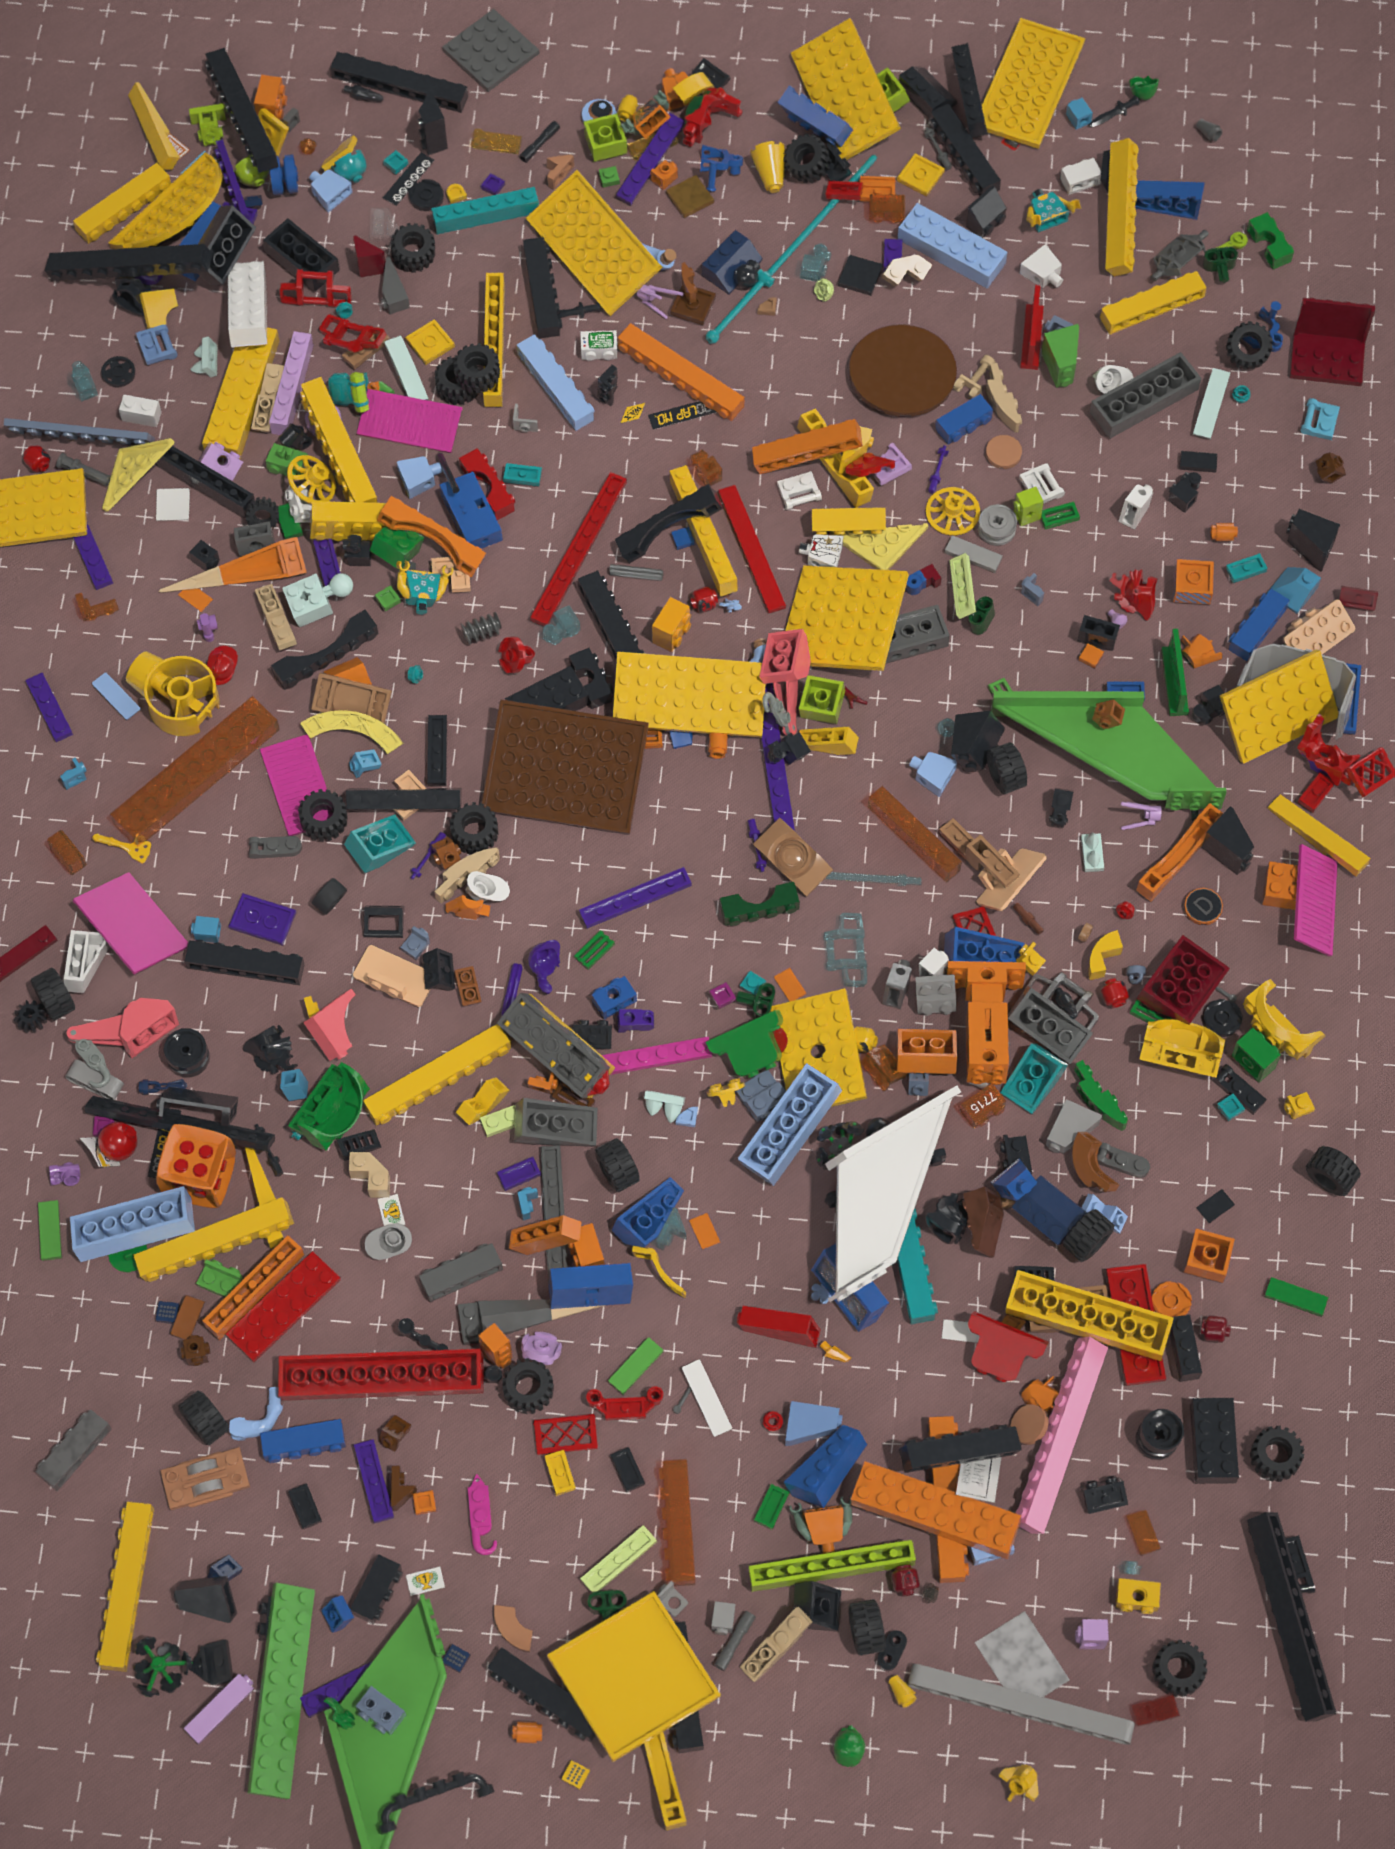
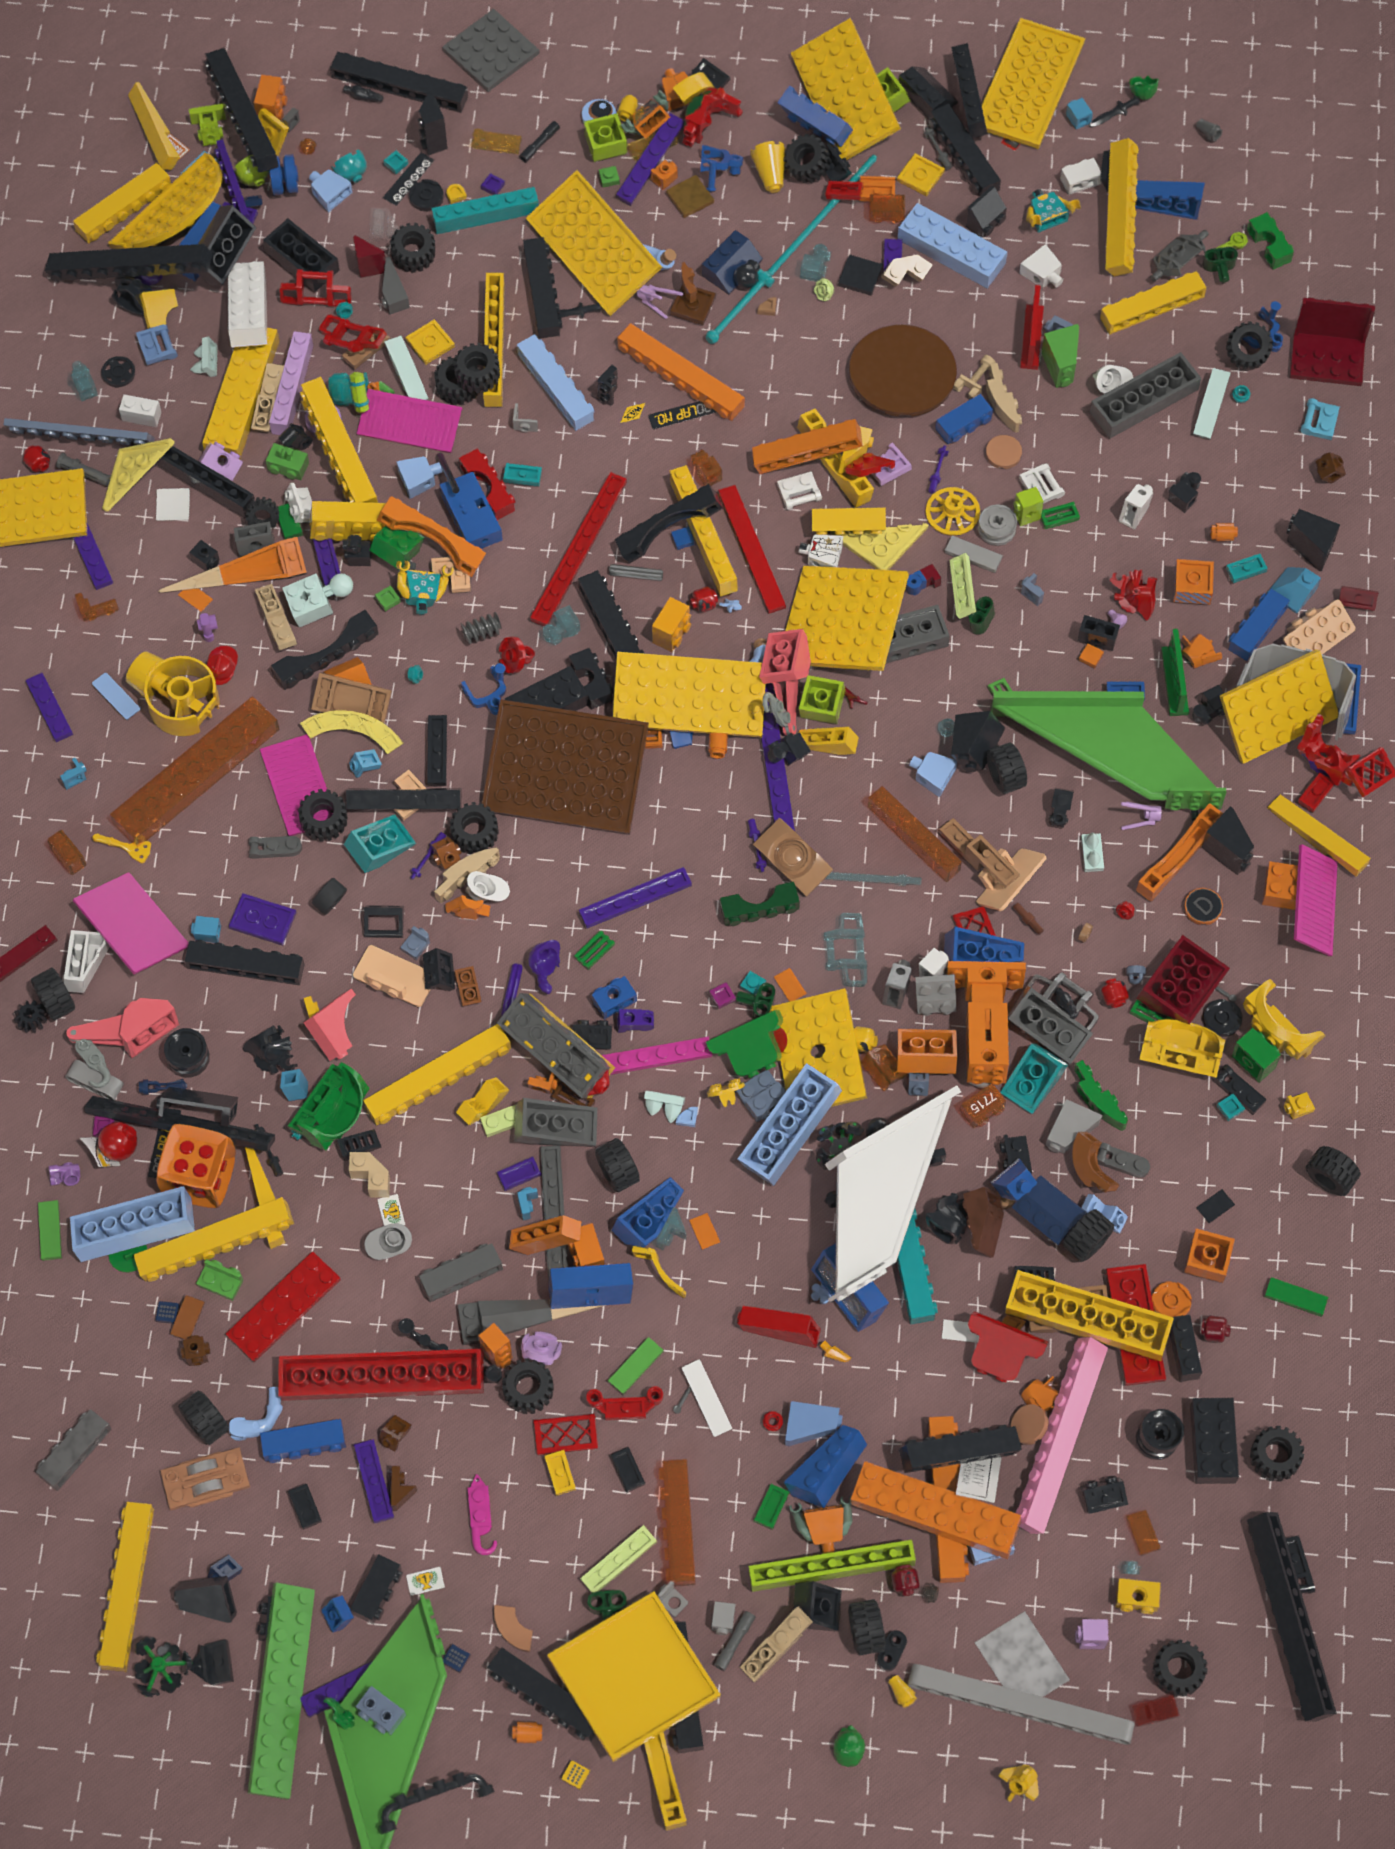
lavender brick [184,1674,254,1745] -> none
orange brick [202,1235,304,1341] -> none
yellow wheel [287,455,336,504] -> none
yellow tile [321,135,358,171] -> none
orange tile [413,1490,437,1515] -> none
nougat slope [547,154,574,190] -> none
brick [581,331,617,360] -> none
yellow bracket [1016,942,1046,976] -> none
yellow brick [1088,930,1123,980] -> none
dark orange brick [1092,699,1125,729] -> none
black tile [1180,451,1217,473] -> none
none -> blue piece [461,663,506,715]

